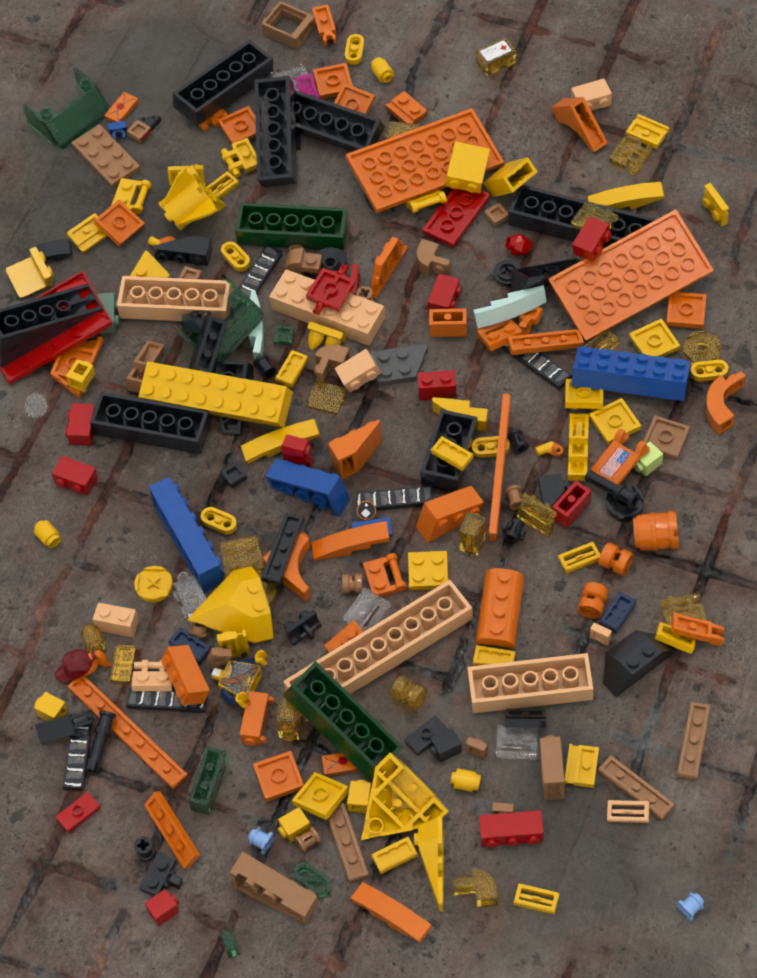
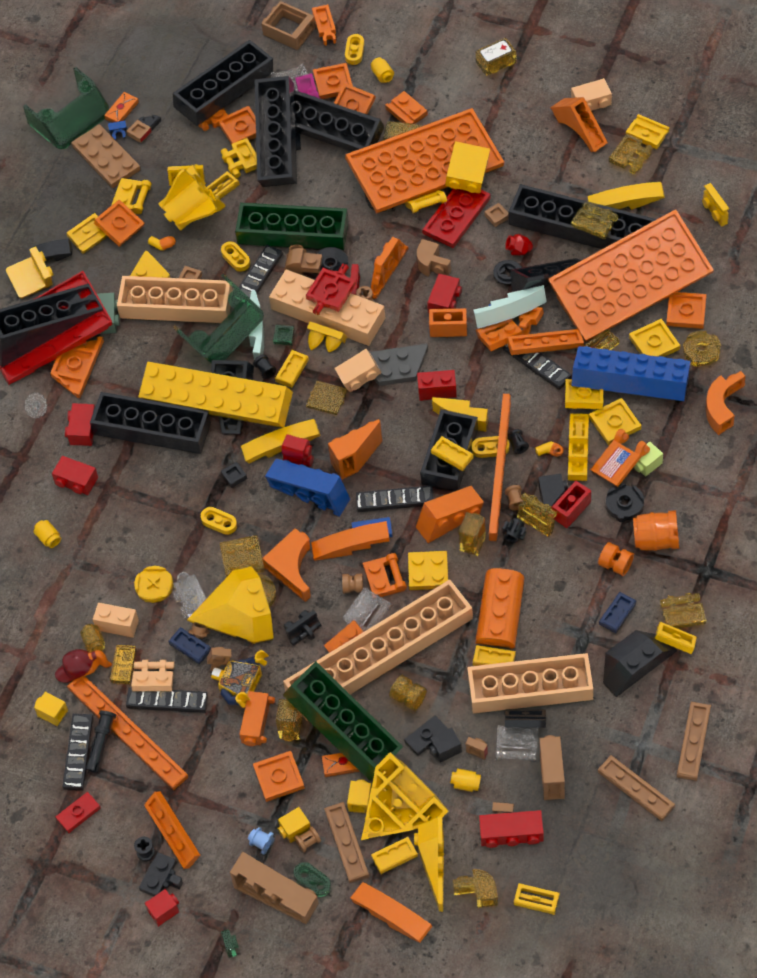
black arm [35,710,95,744] -> none
yellow brick [66,359,95,392] -> none
medium nougat slope [126,341,165,393] -> none
blue brick [149,477,225,593] -> none
black slope [153,236,213,266] -> none
orange brick [162,645,210,706] -> none
black brick [182,311,211,333] -> none
clear green brick [188,746,228,815] -> none
black brick [189,316,227,373] -> none
yellow plate [217,629,250,658] -> none
black tile [261,513,305,586] -> none
yellow plate [292,772,349,820] -> none
medium nougat brick [314,344,350,384] -> none
black tile [357,501,376,520] -> none
yellow brick [483,157,538,197] -> none
yellow tile [558,542,600,574] -> none
yellow plate [565,744,599,788] -> none
red brick [572,216,611,262] -> none
orange wheel [577,582,609,619] -> none
black pin [585,470,640,509] -> none
light nougat tile [590,623,612,646] -> none
light nougat tile [607,800,650,823] -> none
medium nougat tile [643,415,690,460] -> none
orange hinge [671,613,724,646] -> none
light blue brick [677,893,704,921] -> none
yellow plate [690,360,728,382] -> none

